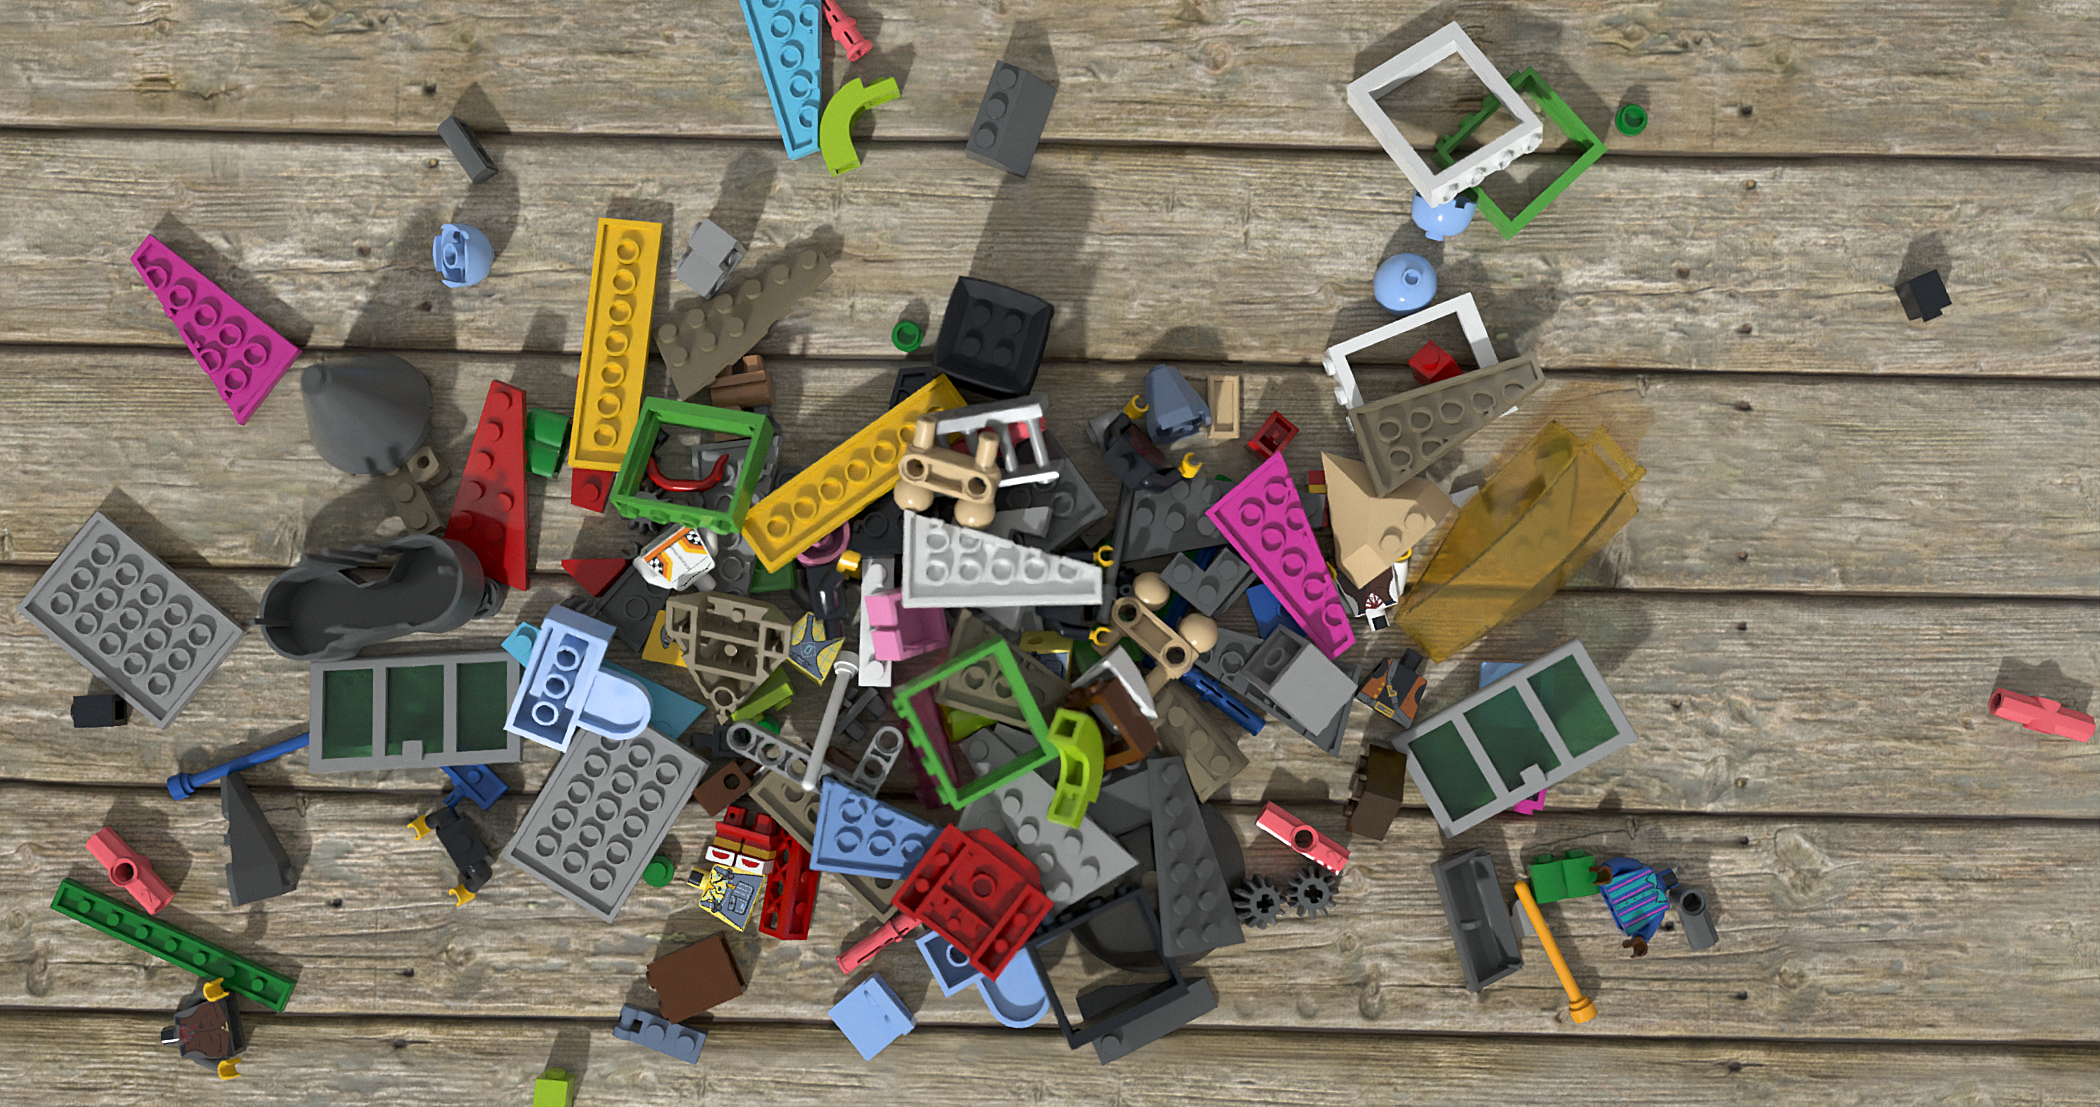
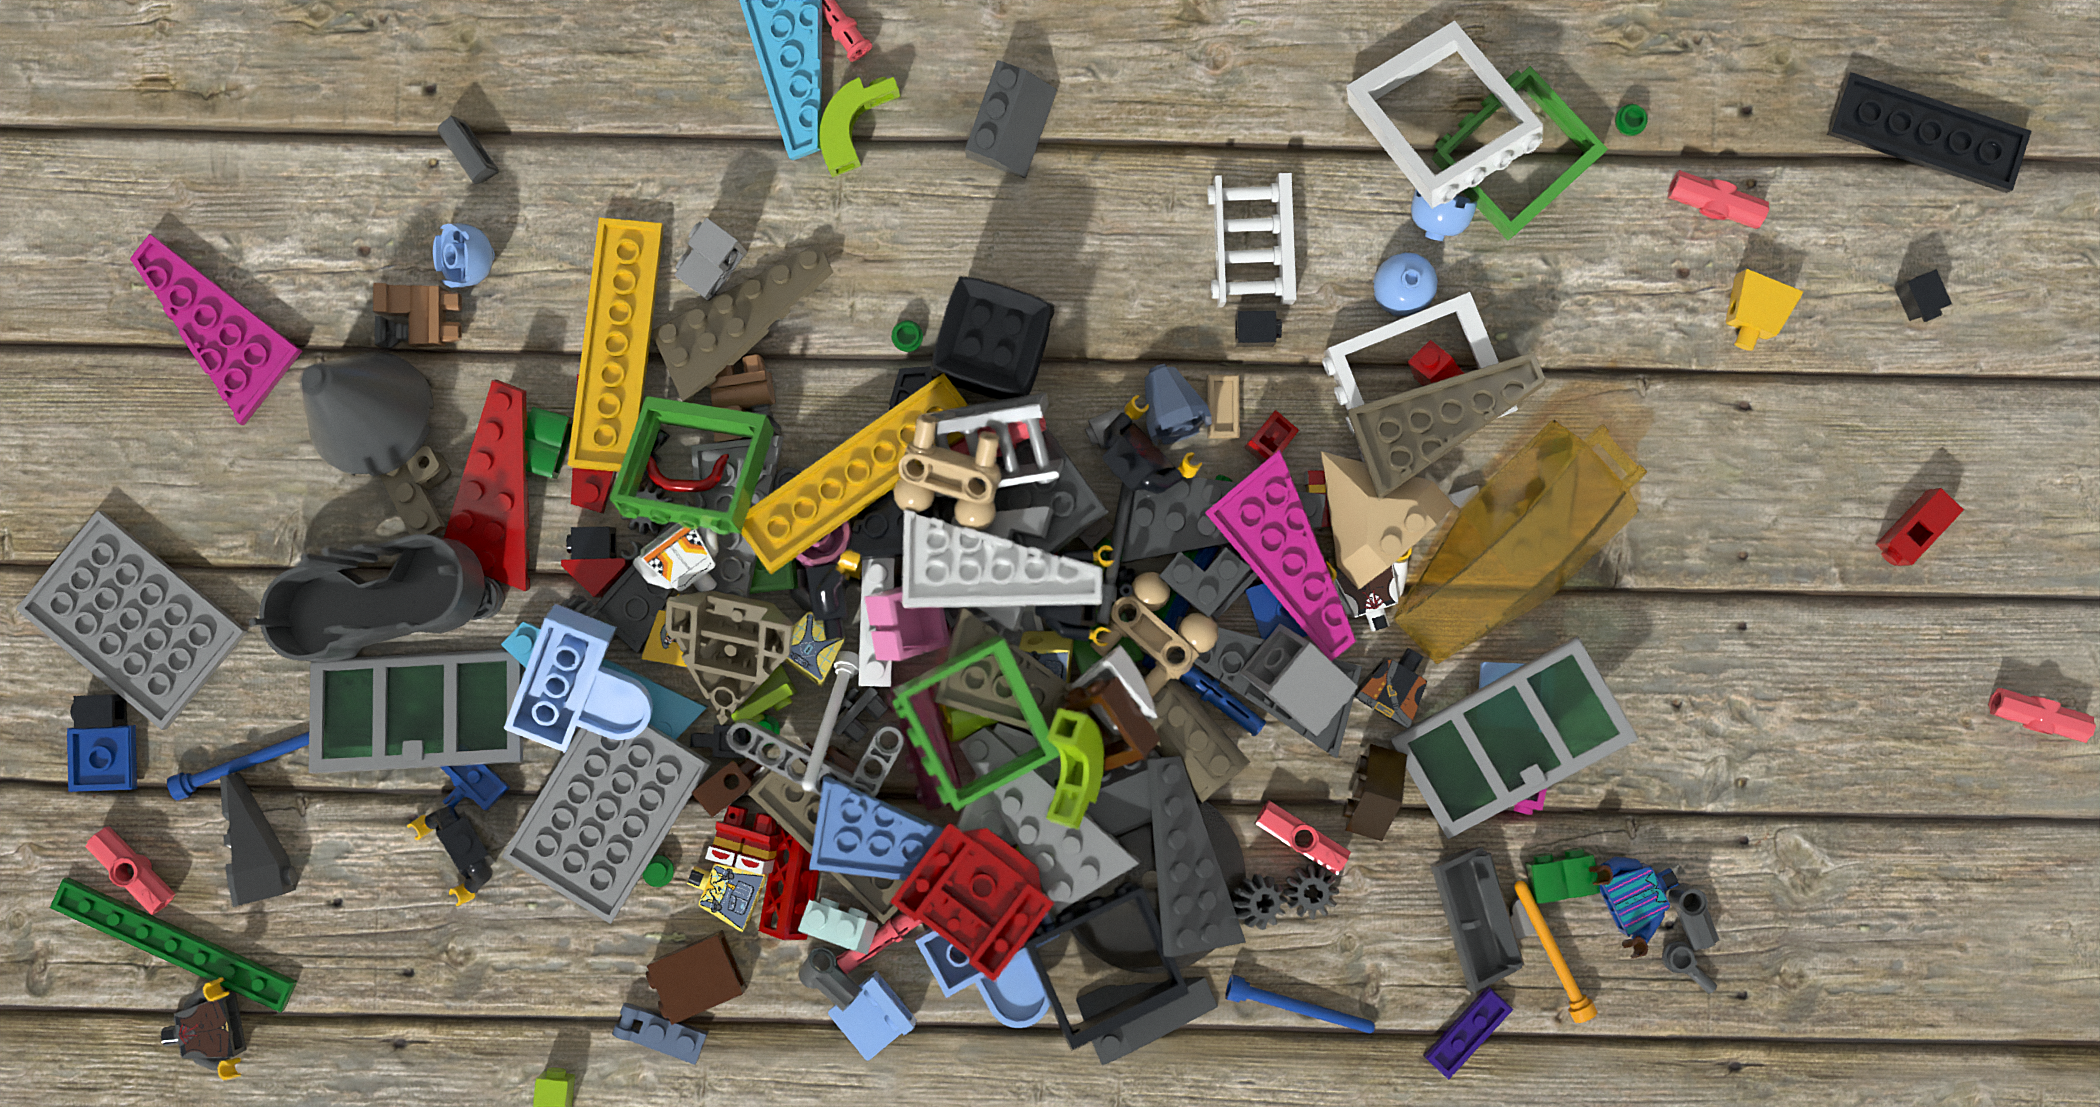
none -> blue plate [67,725,137,792]
none -> medium nougat hips [373,283,462,348]
none -> black brick [566,526,617,559]
none -> light aqua brick [798,897,878,954]
none -> dark grey piece [798,948,862,1011]
none -> white fence [1207,173,1297,307]
none -> blue piece [1225,974,1375,1033]
none -> black brick [1235,311,1282,347]
none -> dark purple tile [1423,986,1514,1080]
none -> dark grey plate [1662,941,1717,994]
none -> coral piece [1668,170,1769,229]
none -> yellow torso [1726,269,1803,351]
none -> black plate [1827,72,2032,193]
none -> red brick [1876,488,1964,566]

